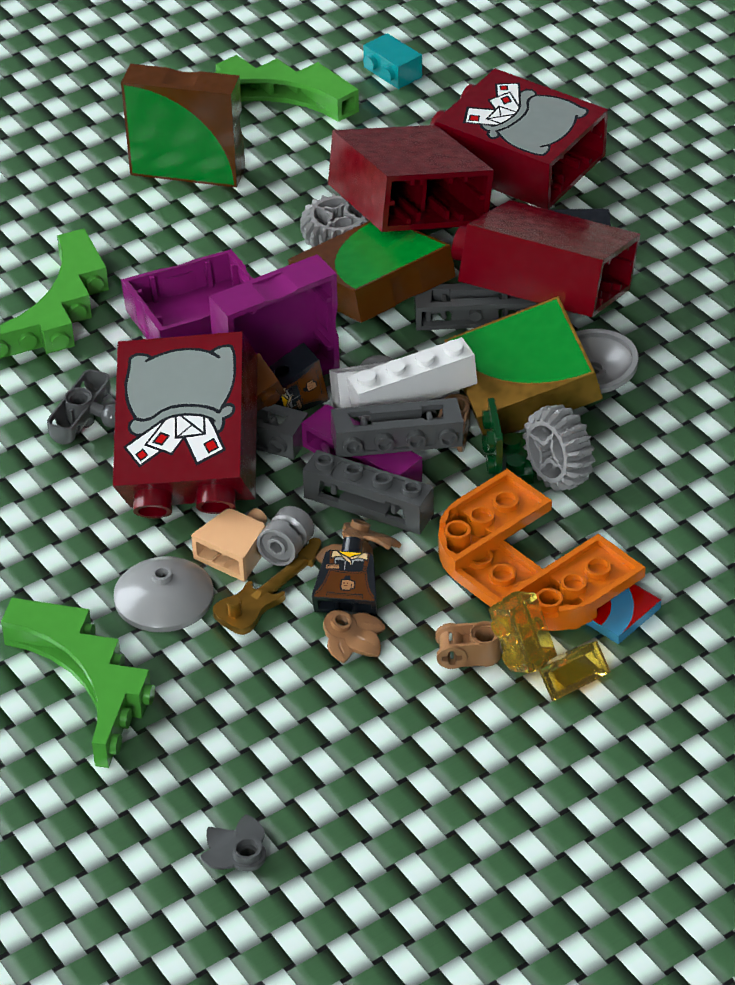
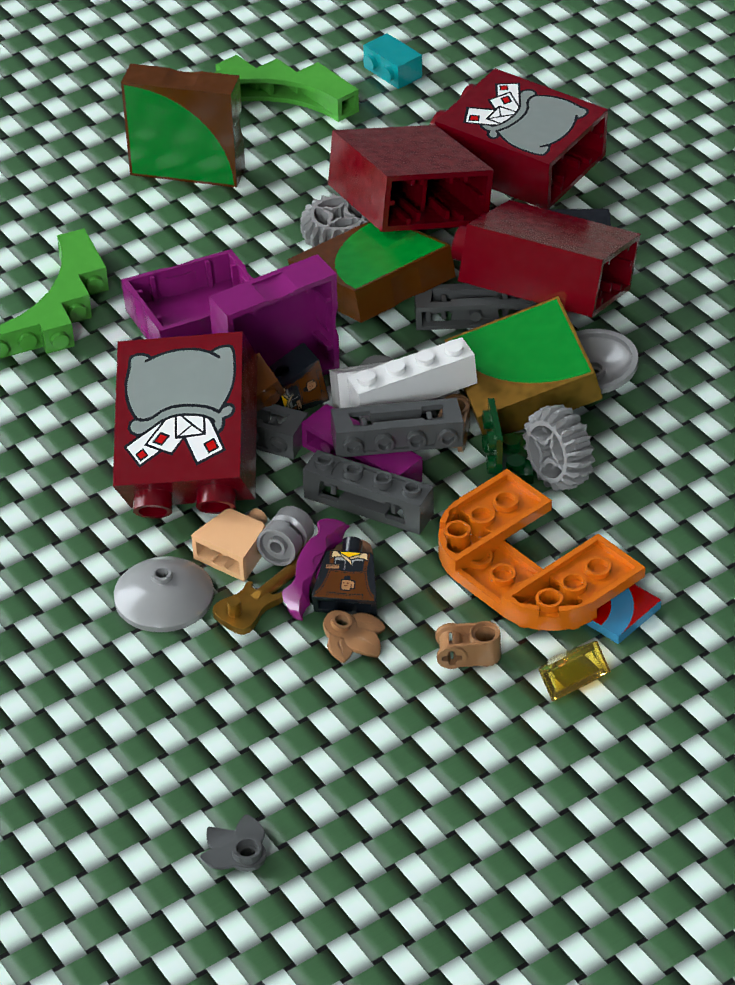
bright green arch [1,598,155,768] -> none
dark grey piece [47,369,115,445] -> none
medium nougat plate [342,519,401,550] -> none
clear yellow brick [488,591,557,673] -> none
none -> magenta piece [282,518,351,621]

